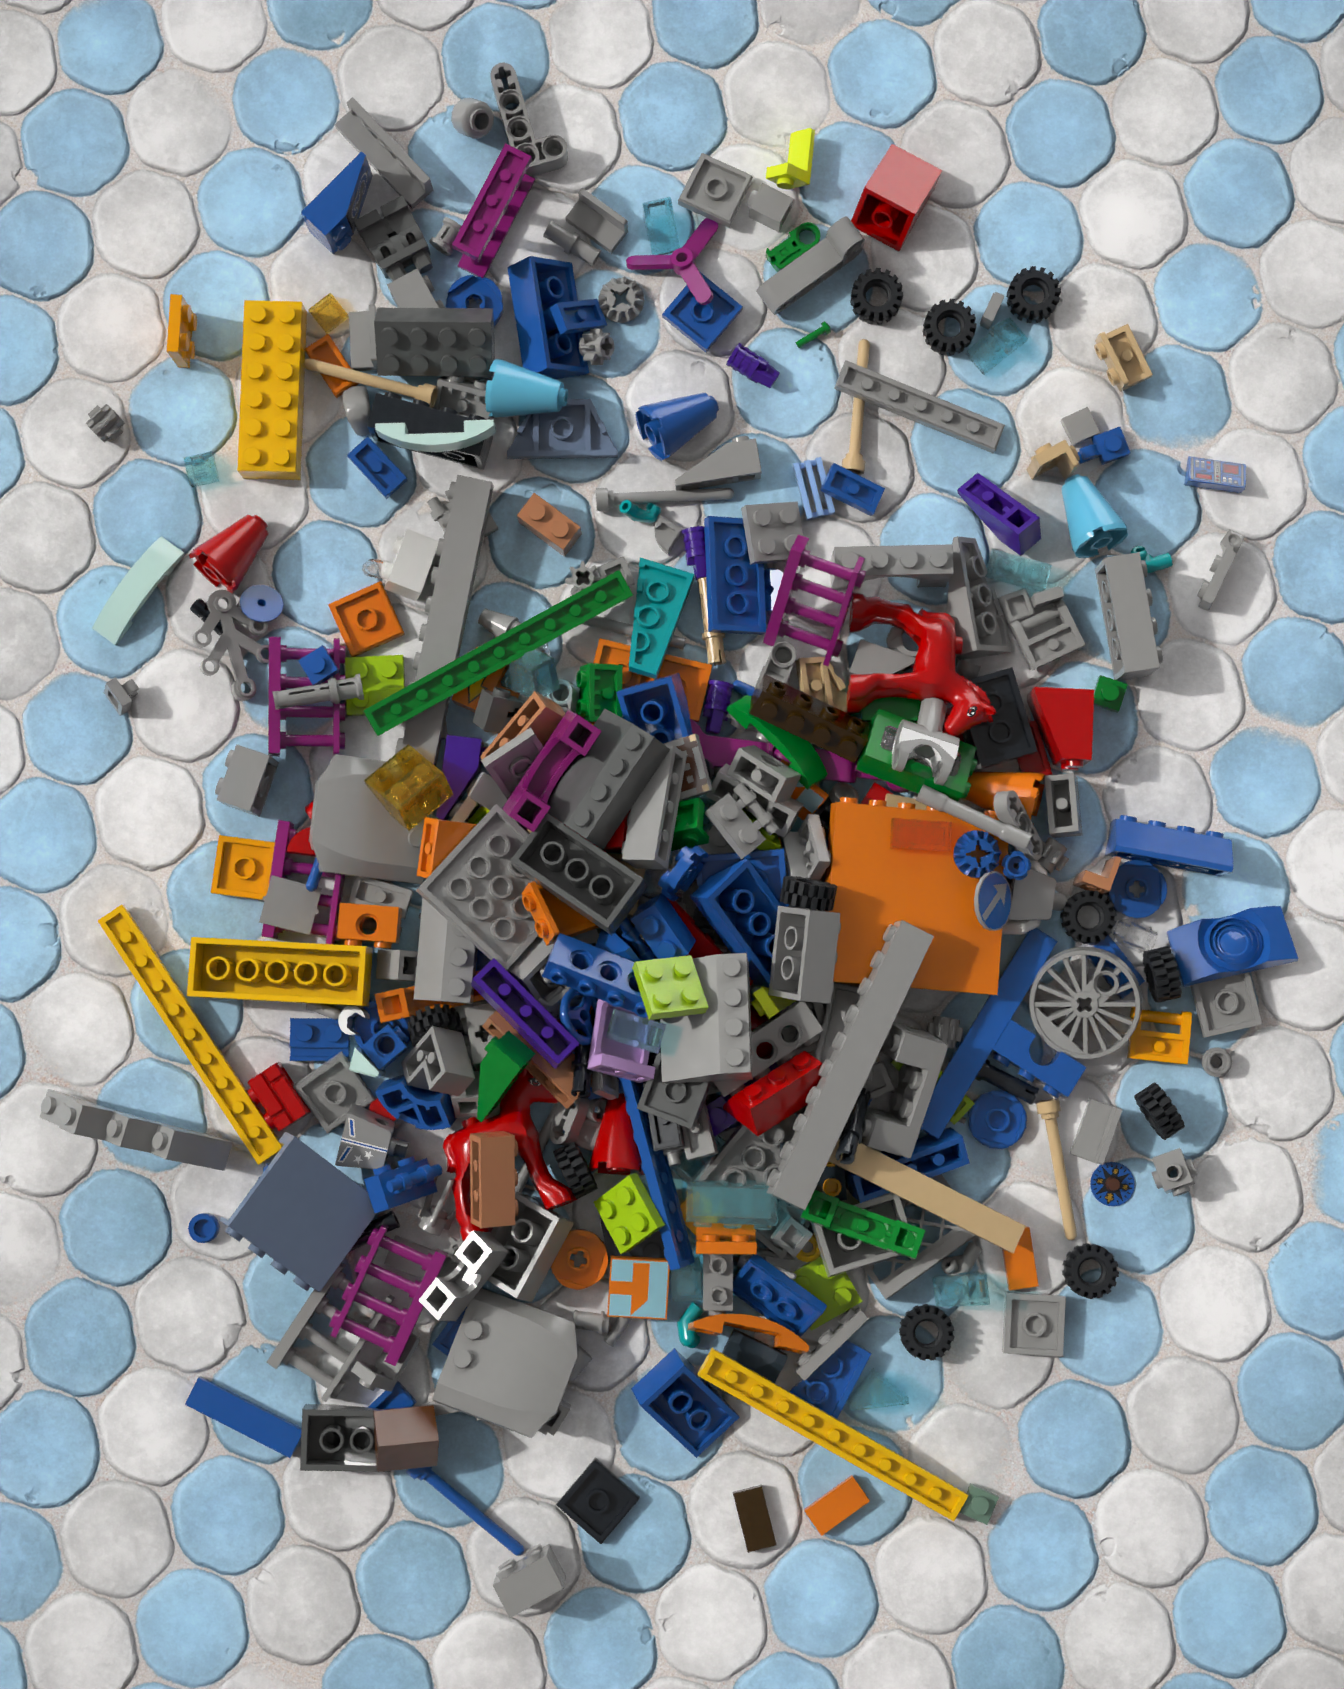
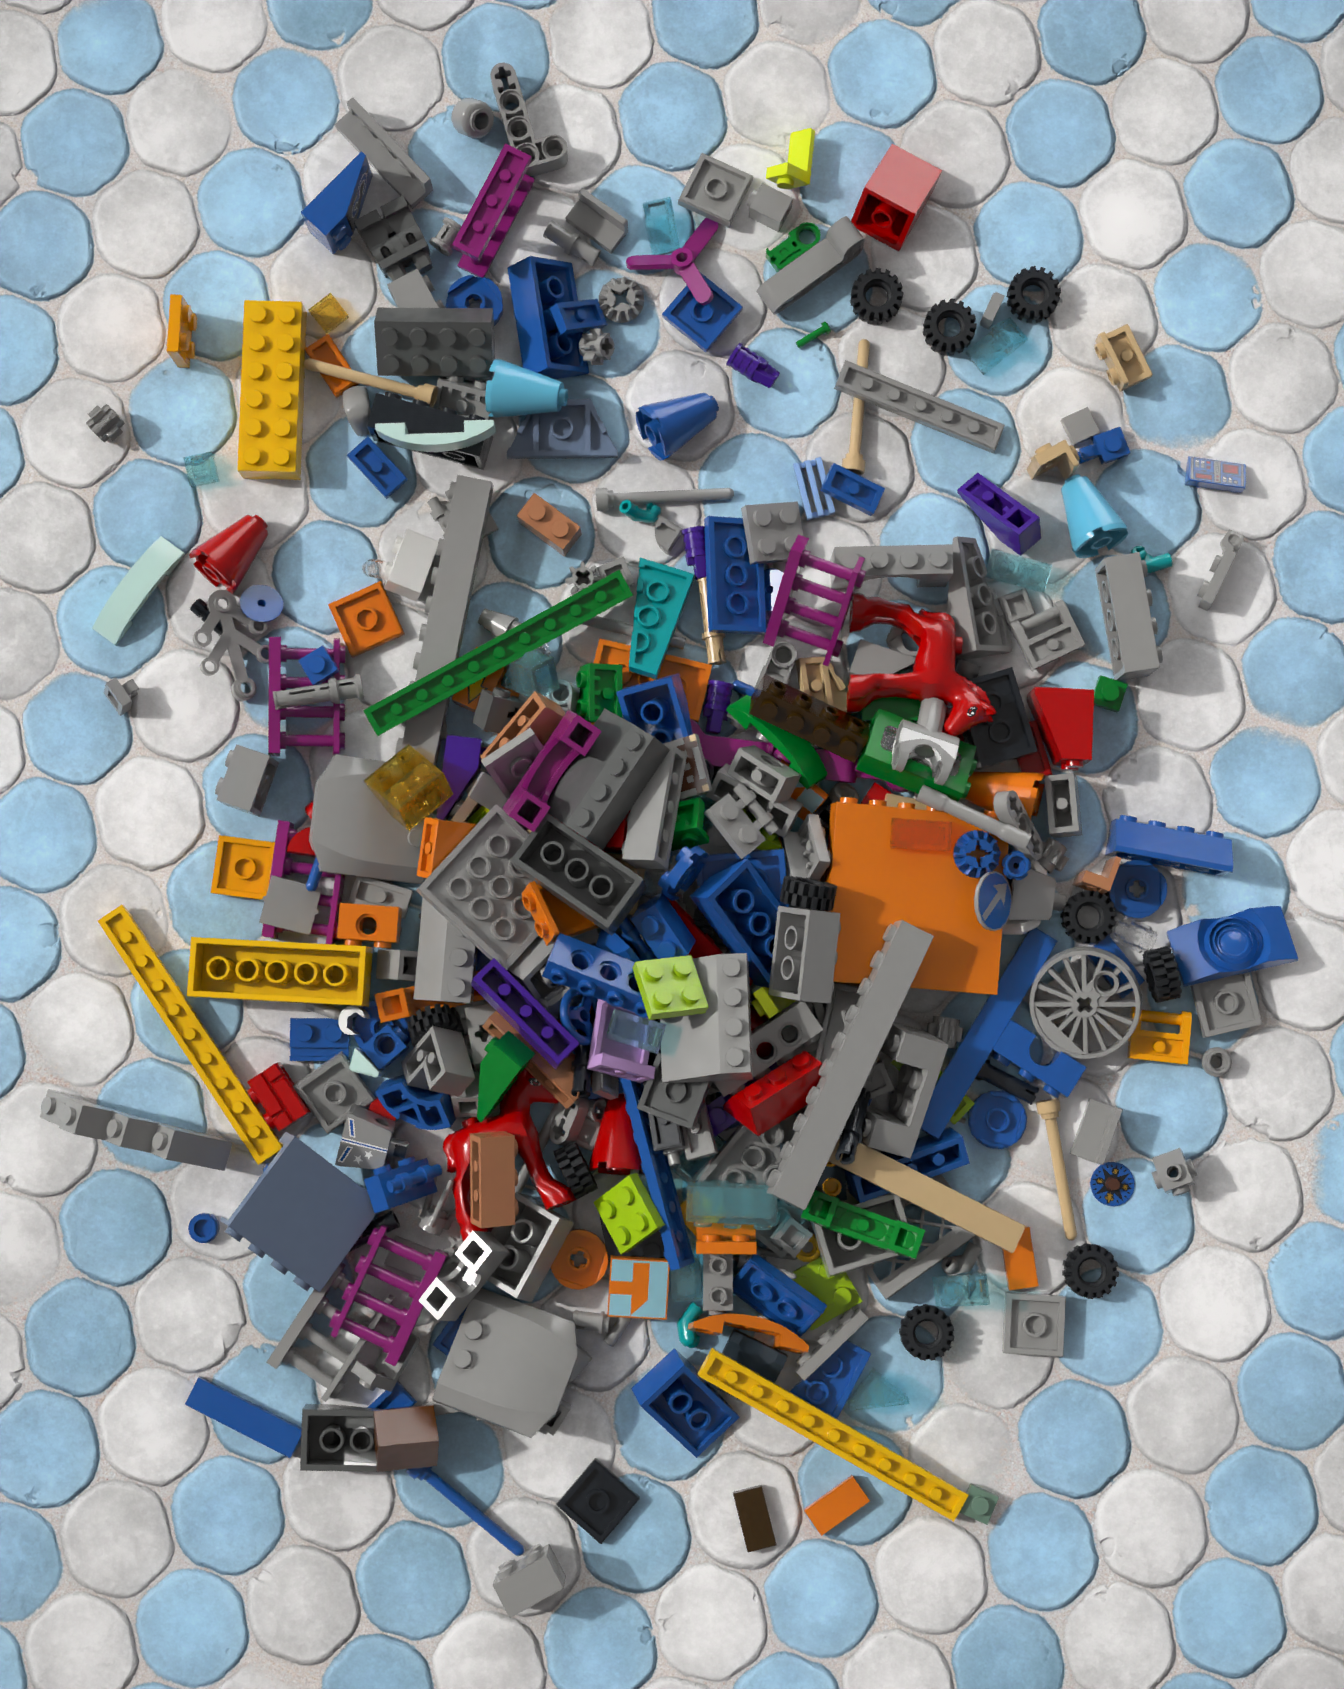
lime plate [345,655,405,716] -> none
light grey panel [349,304,377,371] -> none
light grey slope [675,436,762,490] -> none
light grey tile [1030,586,1064,609] -> none
black tyre [1134,1082,1185,1140] -> none

